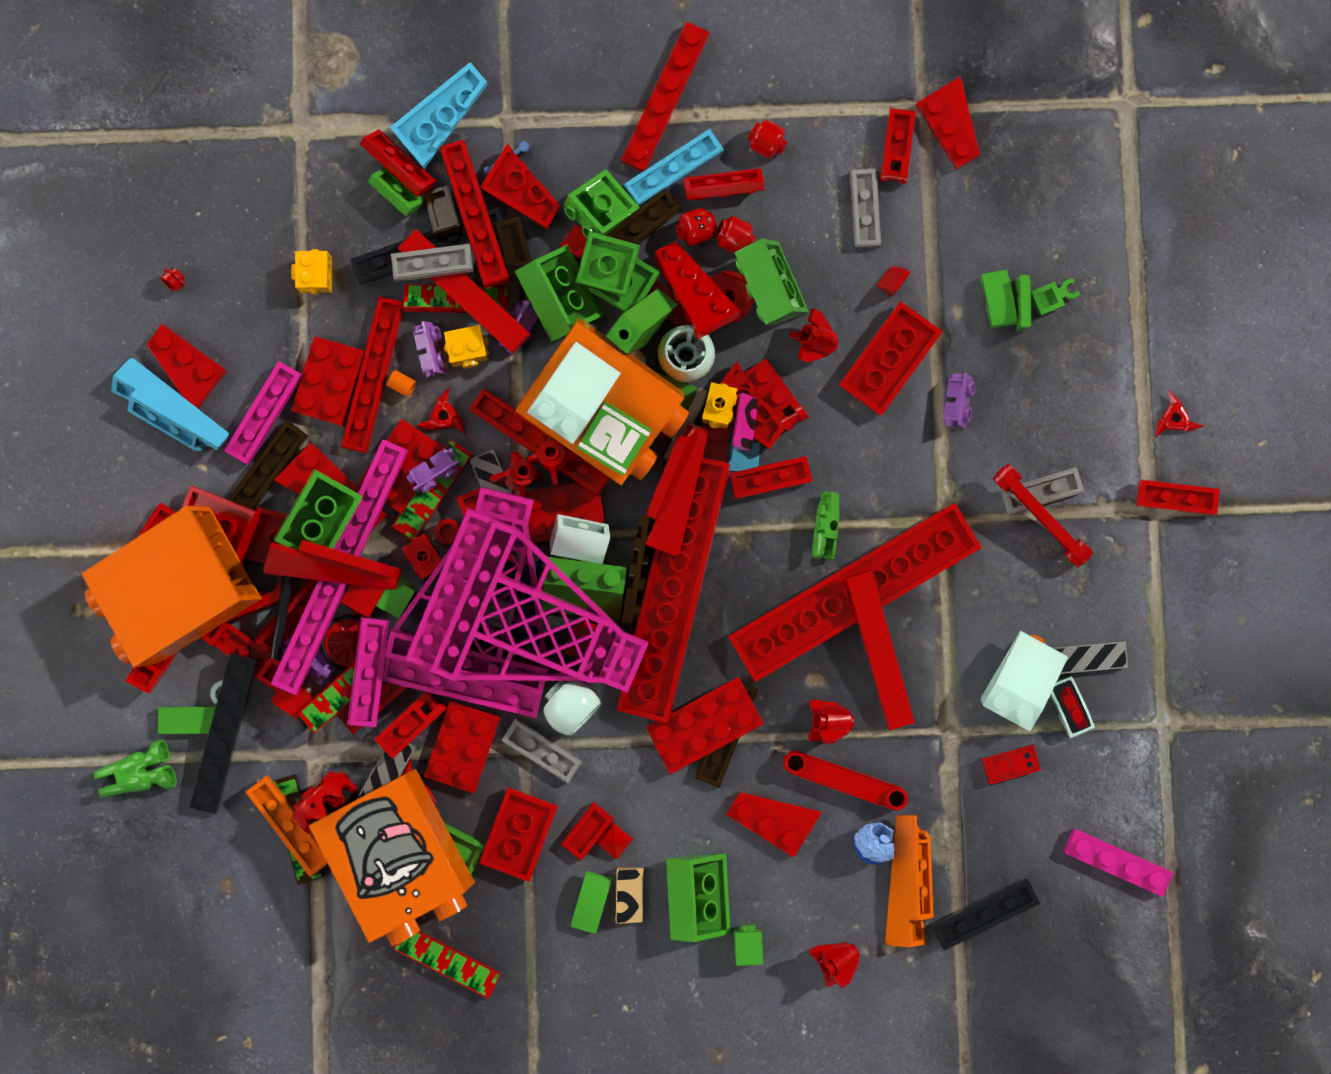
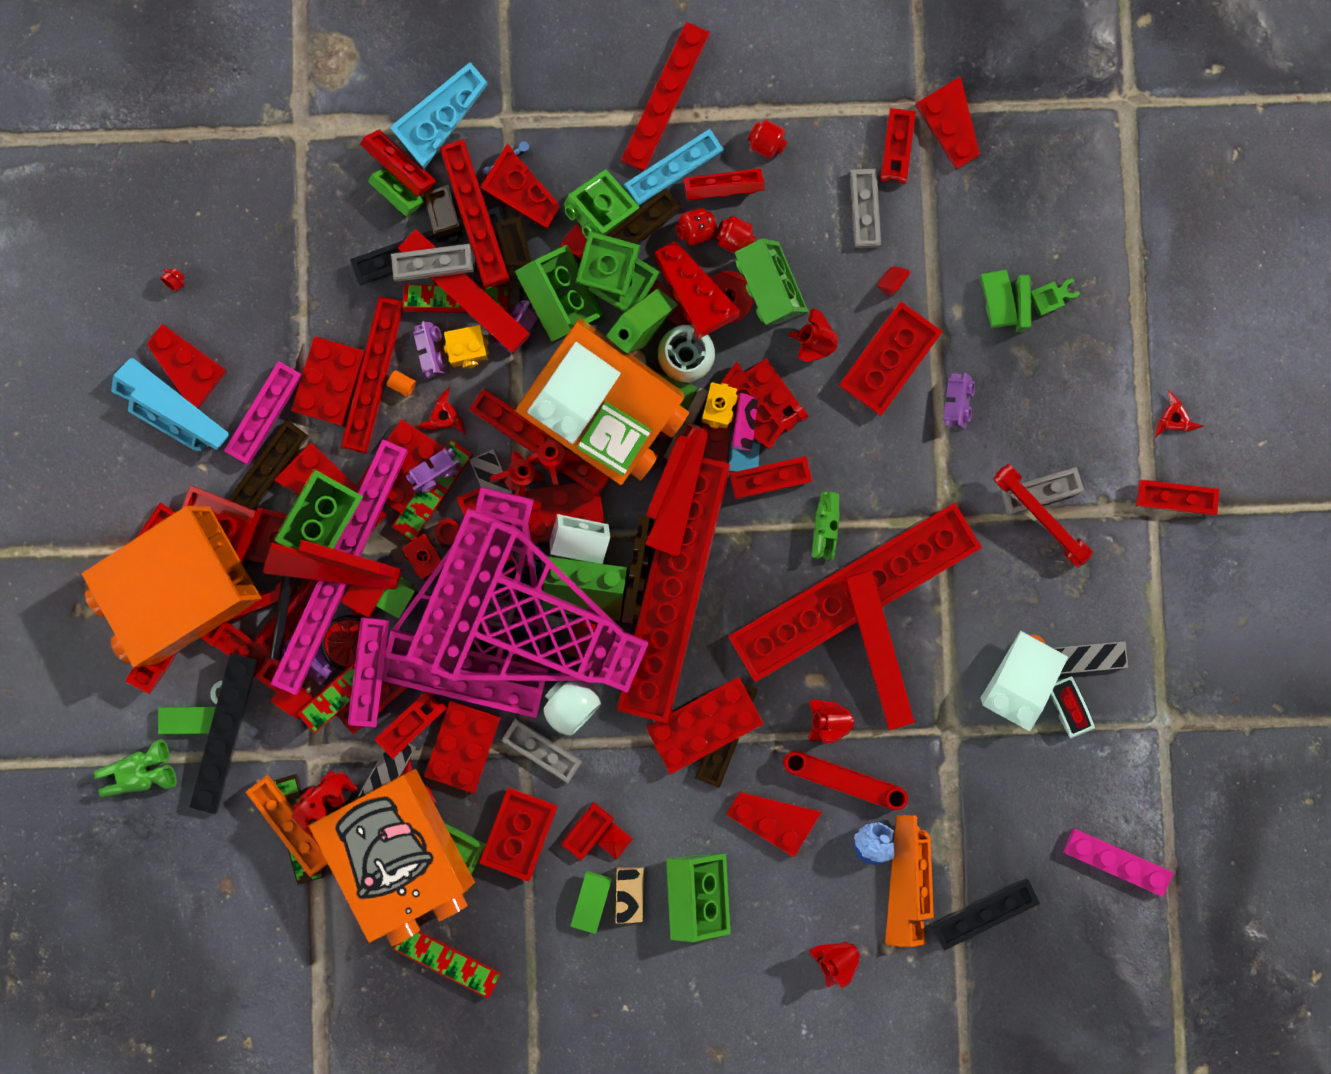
yellow head [291,249,332,295] -> none
bright green brick [734,924,763,966] -> none
red tile [981,744,1041,785] -> none

